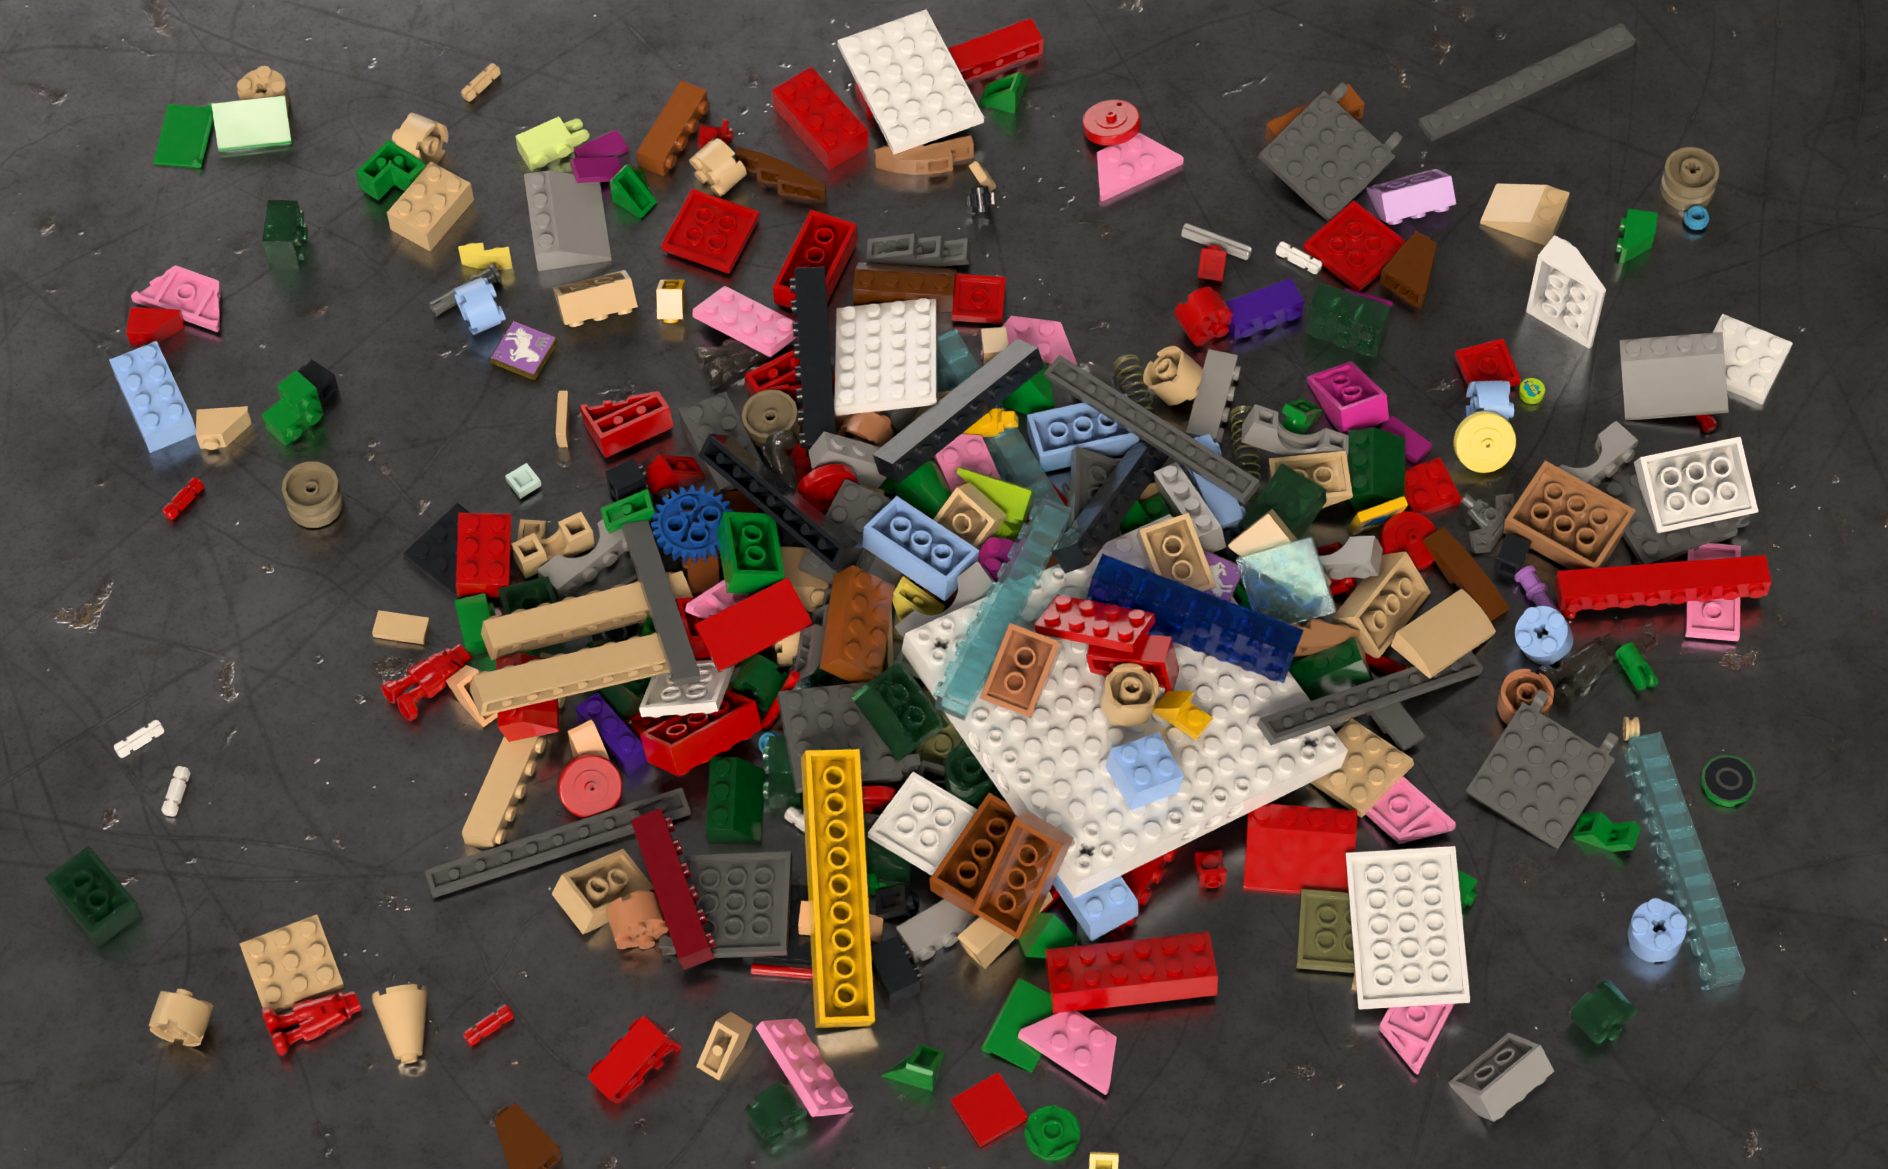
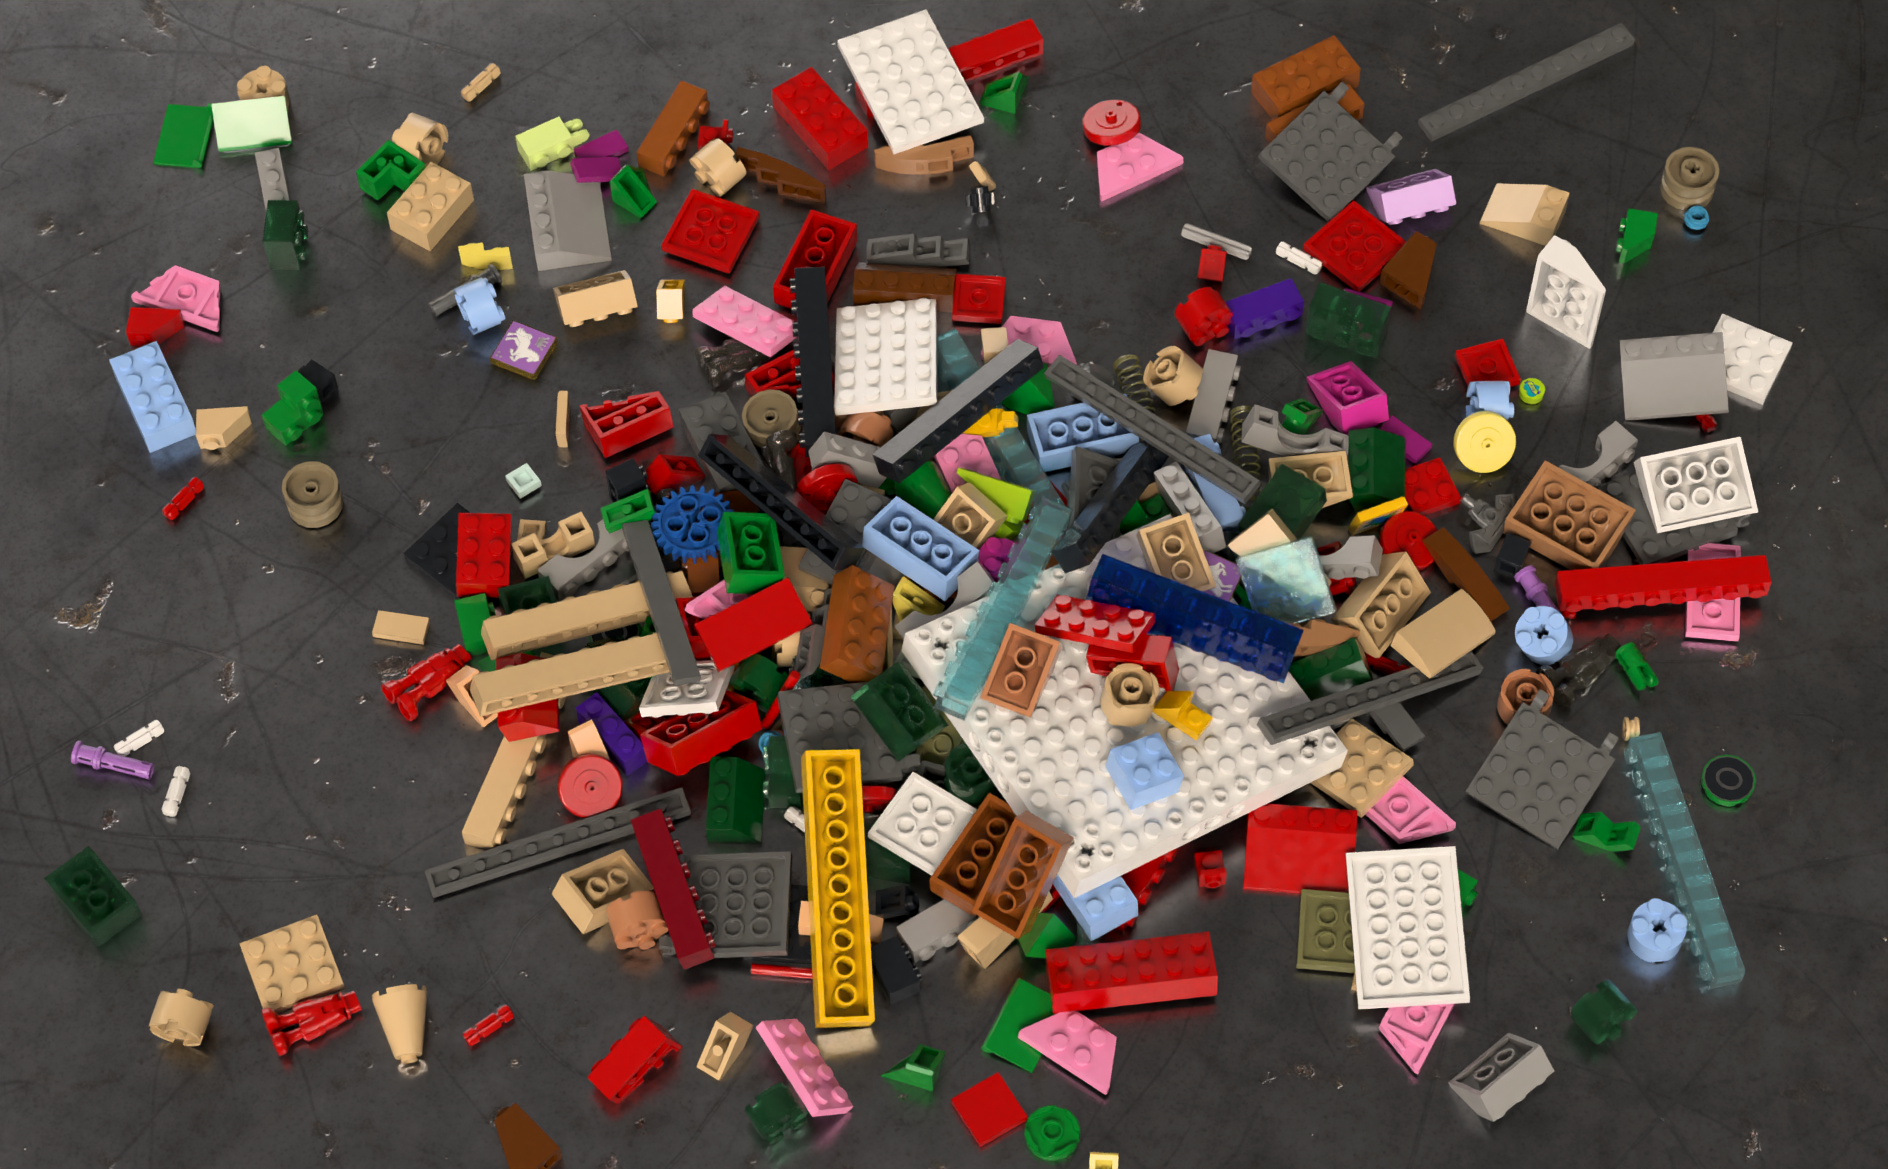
green hand [867,874,902,894] -> none
none -> medium lavender pin [71,741,155,780]
none -> light grey brick [255,148,295,228]
none -> dark orange brick [1251,35,1361,119]

